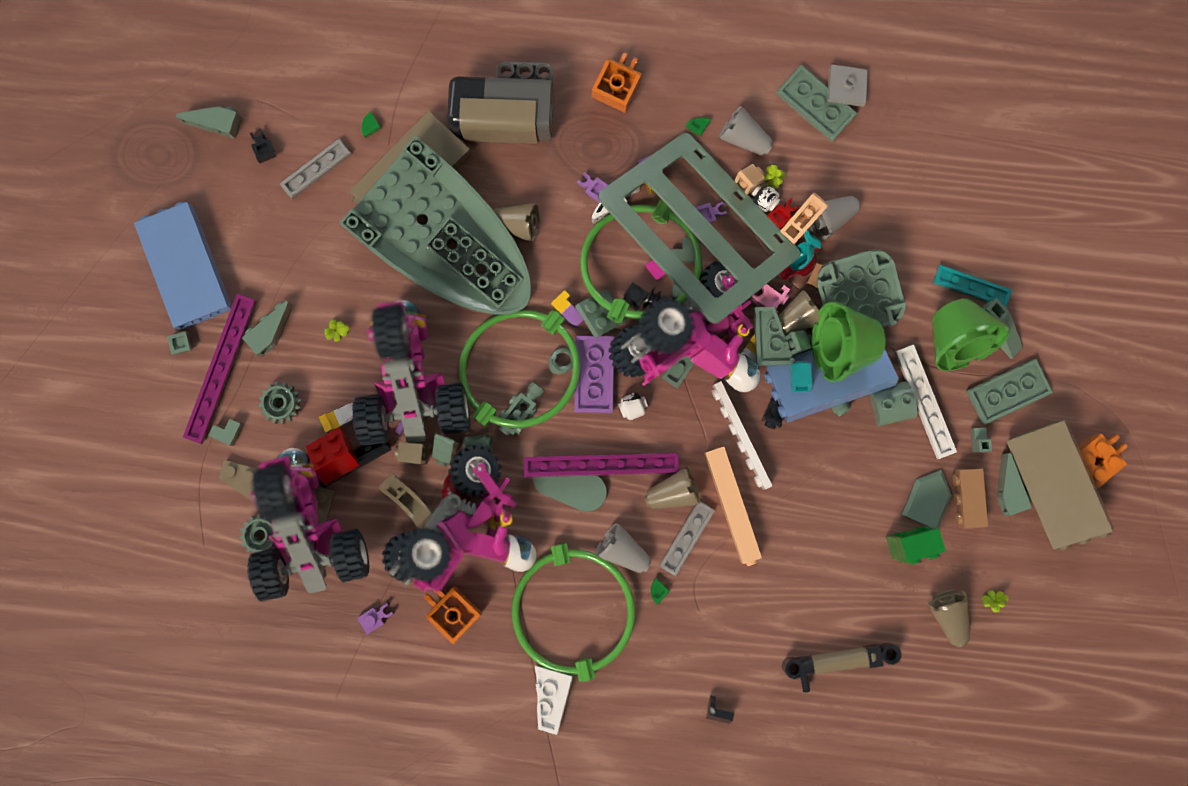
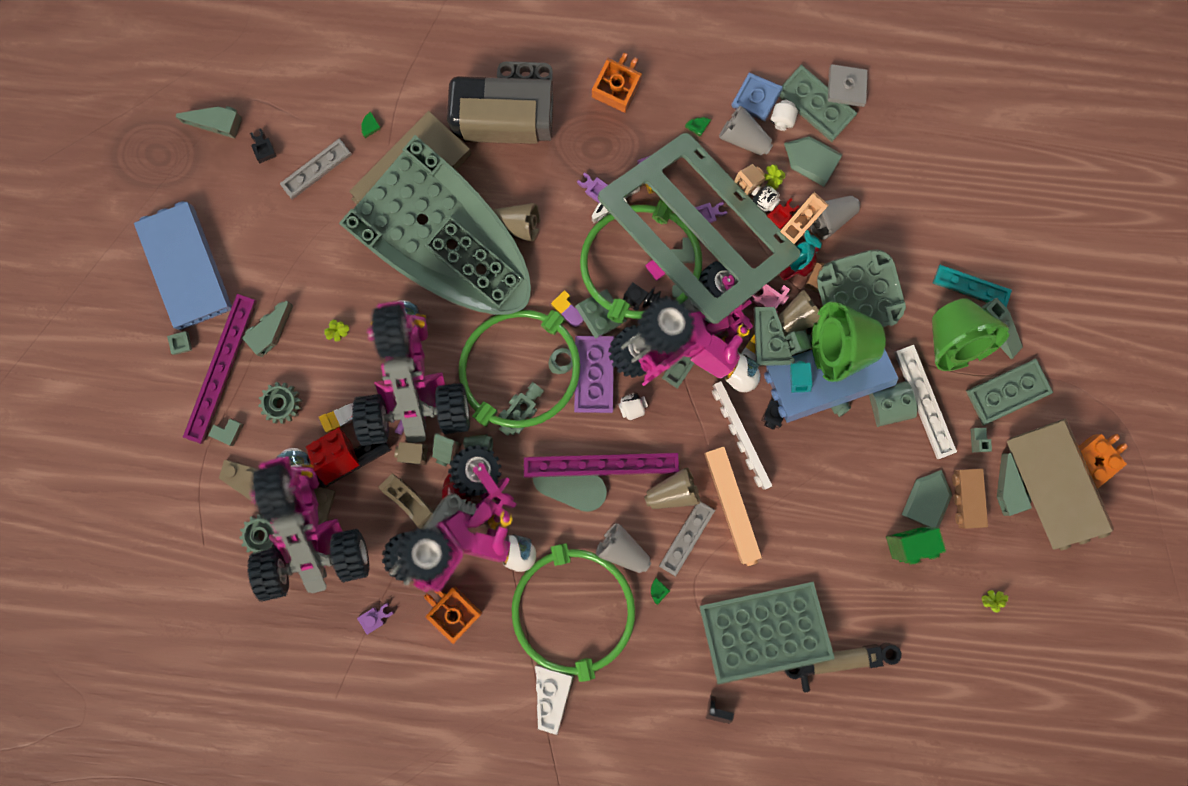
dark tan cone [927,590,970,647] -> none
none -> sand green plate [699,582,835,685]
none -> medium blue tile [731,73,783,121]
none -> white head [771,100,798,131]
none -> sand green tile [784,136,843,187]

